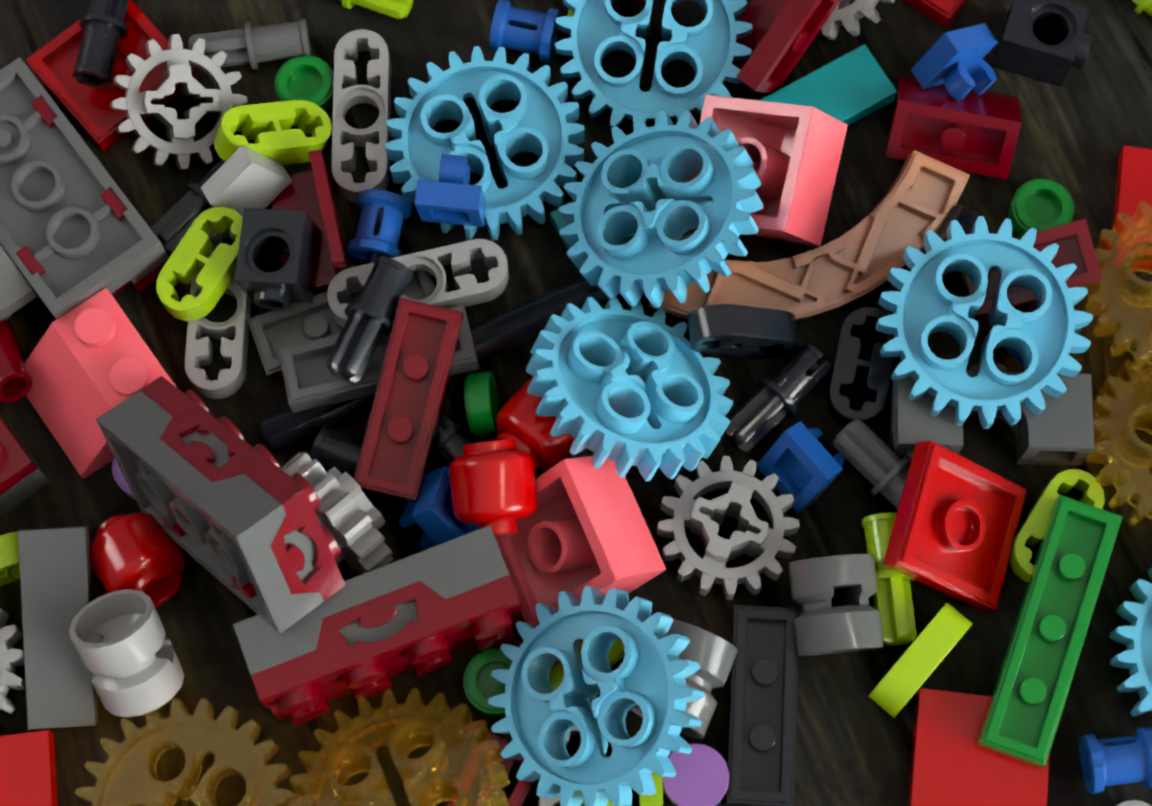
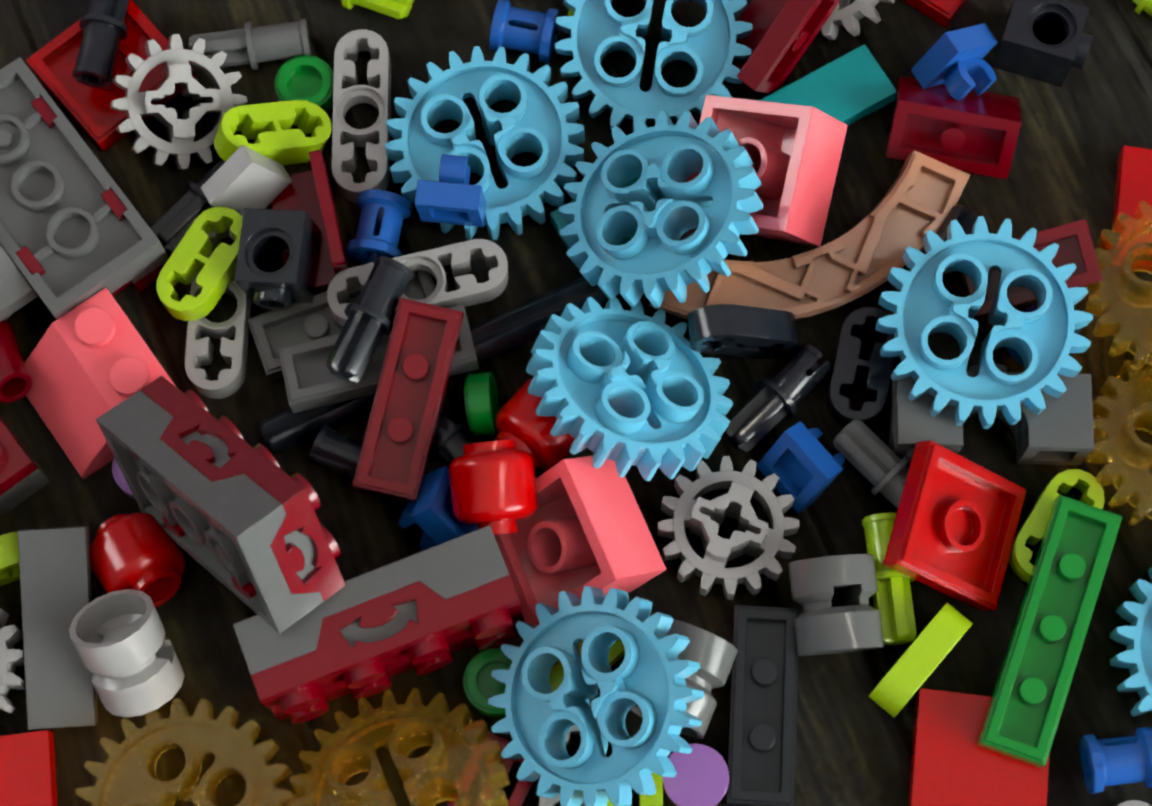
light grey gear [281,452,393,575] -> none
green tile [1008,179,1074,237] -> none

